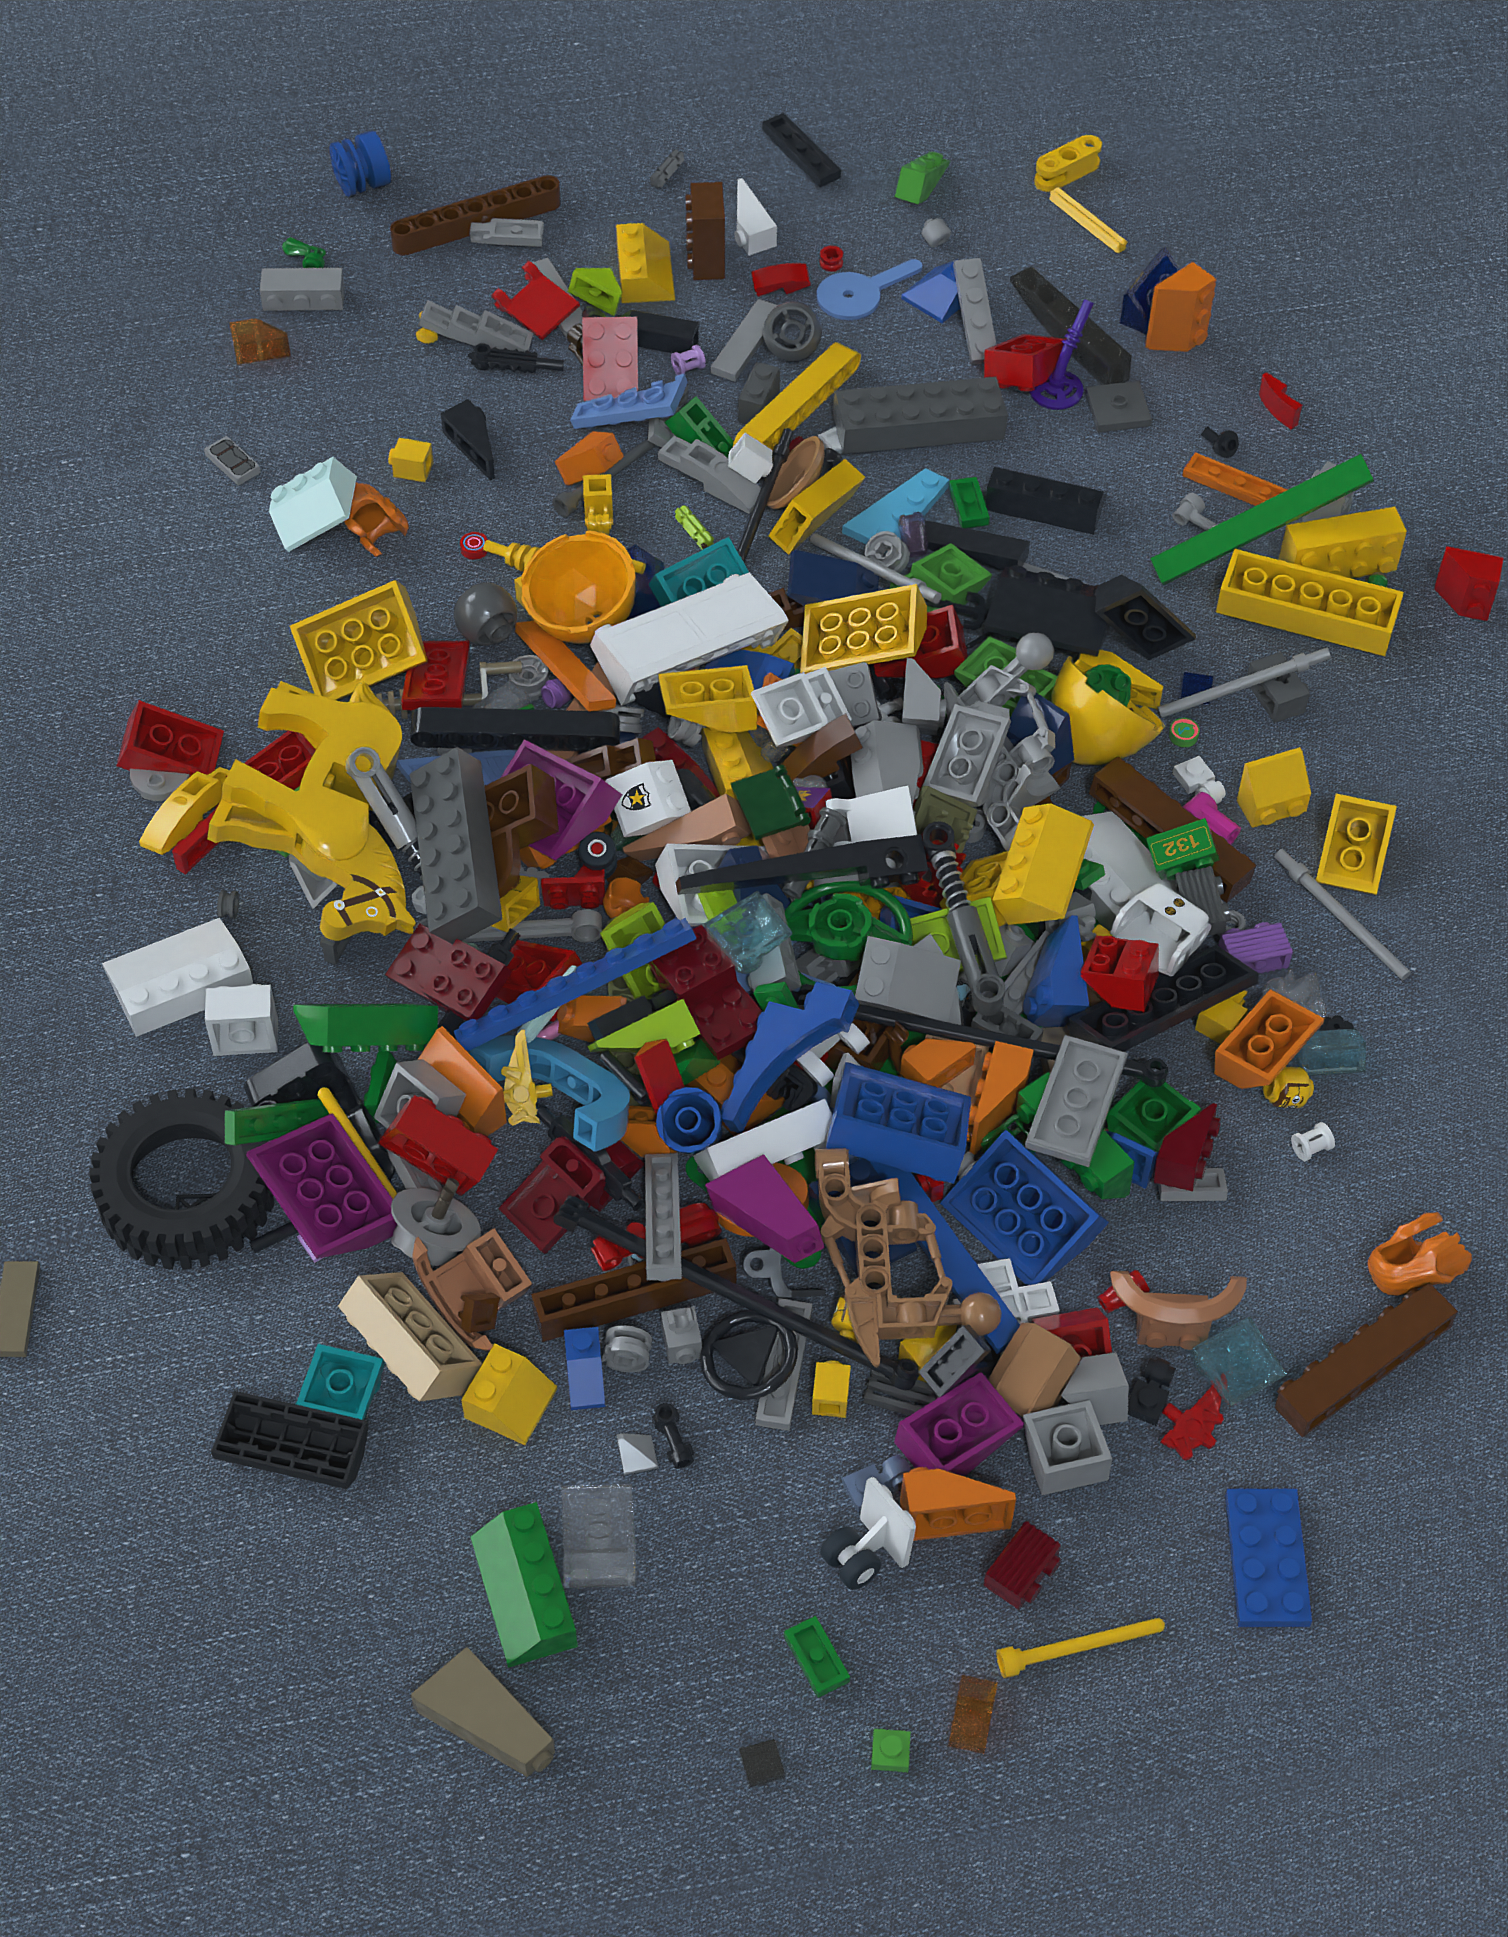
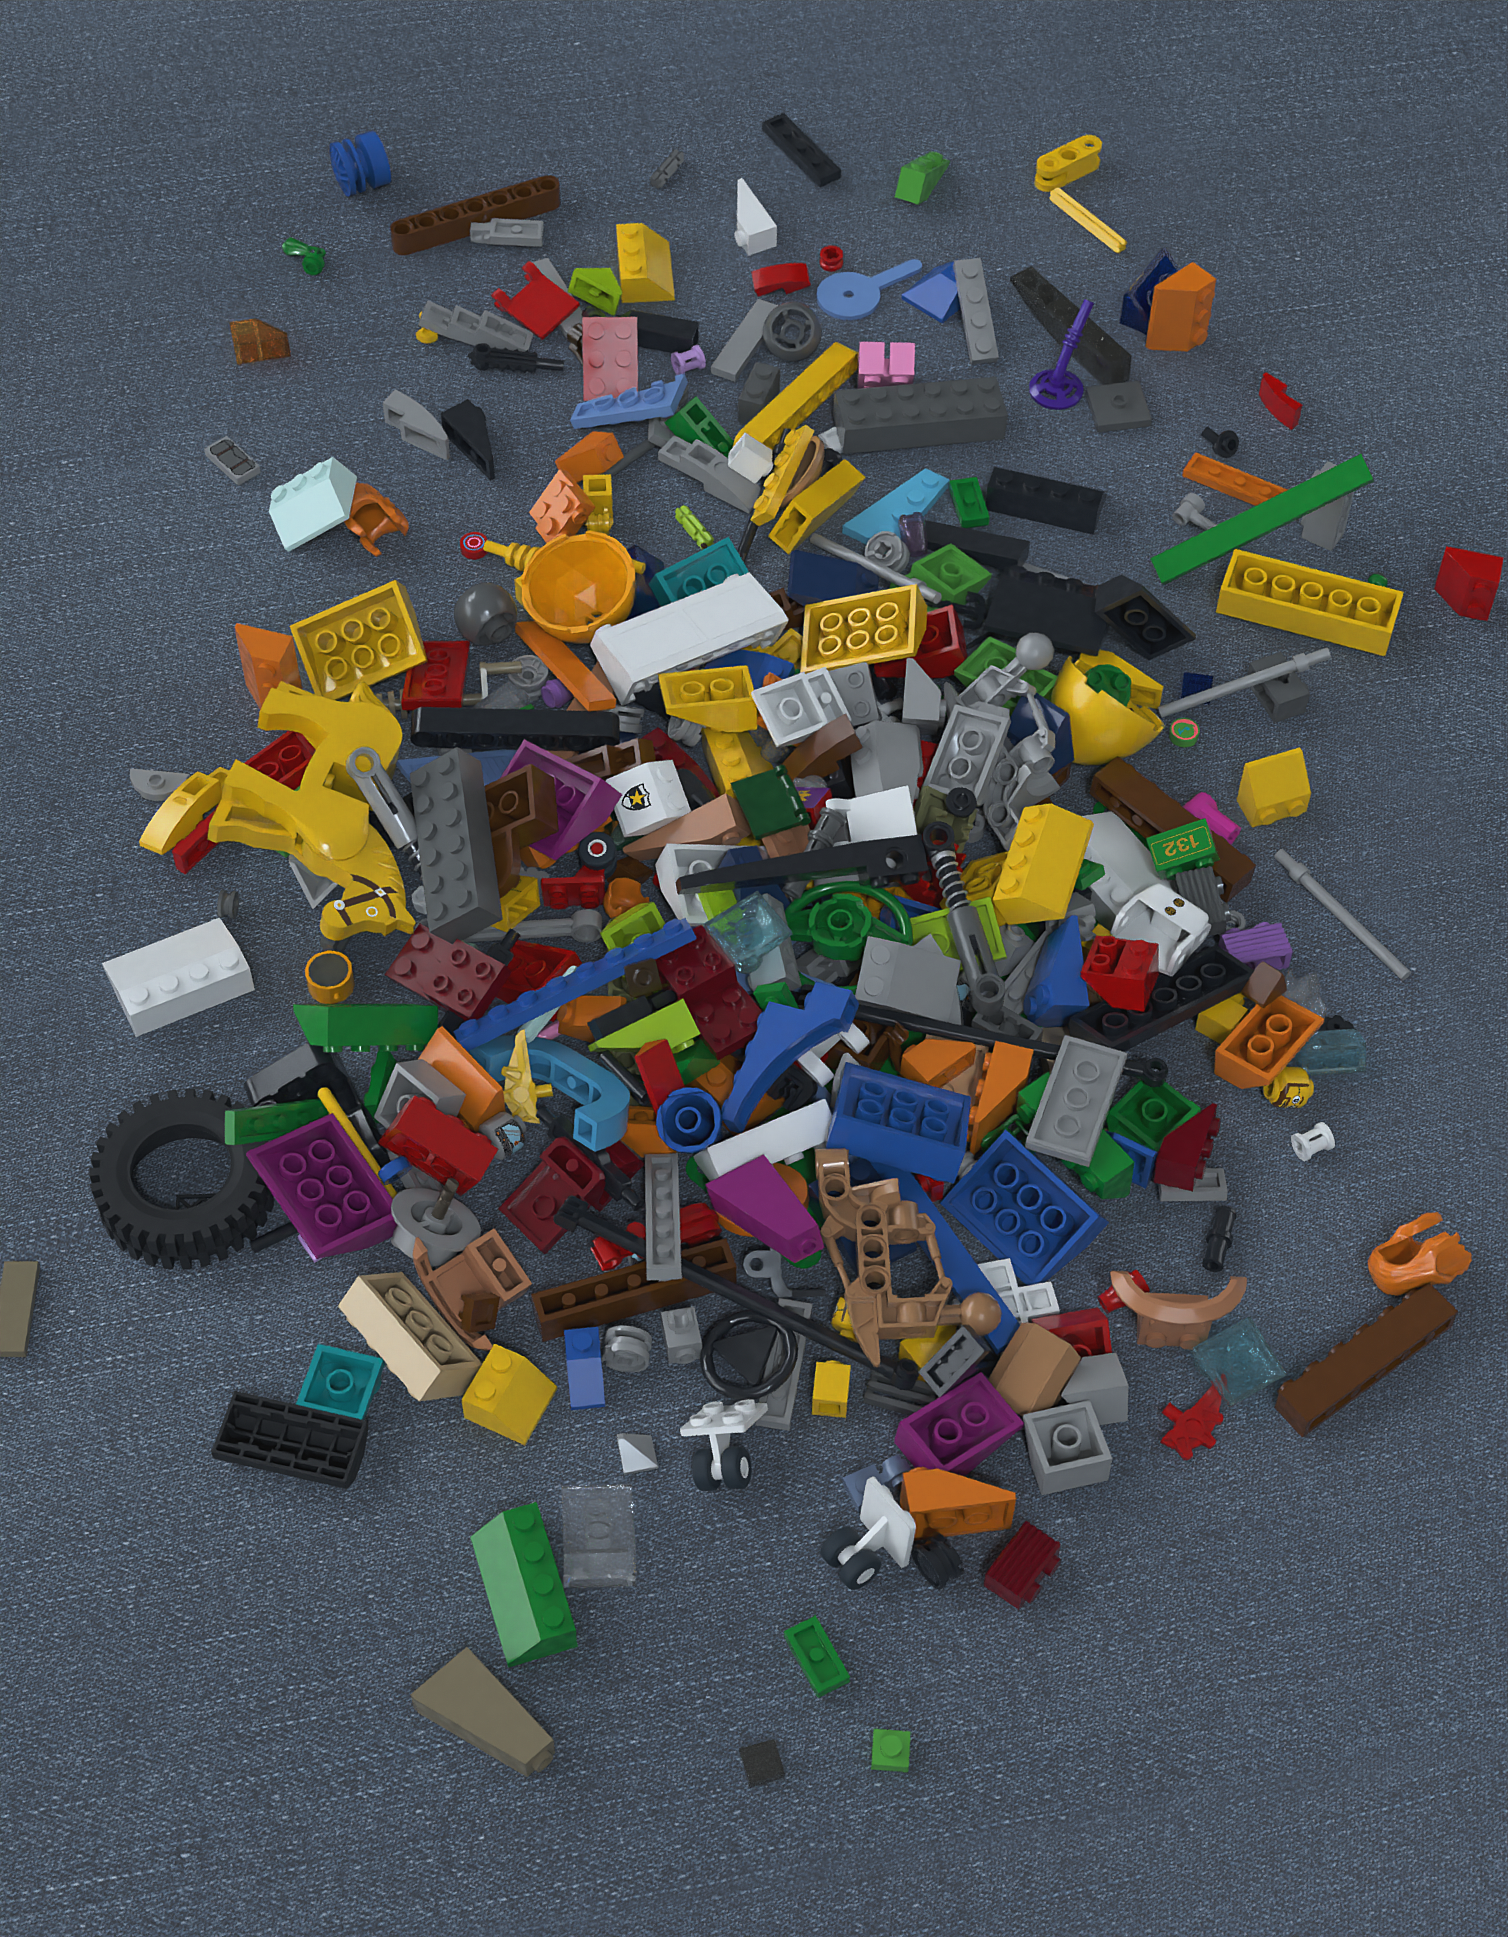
red slope [116,700,224,777] -> none
white brick [205,984,278,1056] -> none
light grey brick [260,268,345,311] -> none
yellow brick [388,438,433,482] -> none
black bar [652,1403,694,1469] -> none
reddish brown brick [685,182,725,280] -> none
light grey piece [921,218,951,248] -> none
clear orange slope [948,1675,998,1754] -> none
red slope [984,334,1066,391] -> none
yellow piece [996,1618,1165,1678] -> none
black plate [1128,1357,1176,1426] -> none
white plate [1173,756,1226,804] -> none
blue plate [1225,1489,1312,1627] -> none
yellow brick [1279,507,1407,578] -> none
yellow slope [1316,794,1397,895] -> none
none -> orange slope [234,623,302,709]
none -> piece [305,950,355,1004]
none -> blue tile [378,1156,412,1185]
none -> light grey slope [383,390,450,460]
none -> head [478,1111,527,1160]
none -> orange plate [529,469,596,543]
none -> dark brown bracket [621,958,662,998]
none -> plate [680,1399,768,1491]
none -> yellow plate [751,425,814,526]
none -> bright pink piece [858,342,915,389]
none -> black wheel [911,1532,964,1590]
none -> black plate [945,787,977,818]
none -> black pin [1202,1206,1237,1272]
none -> reddish brown slope [1241,961,1287,1008]

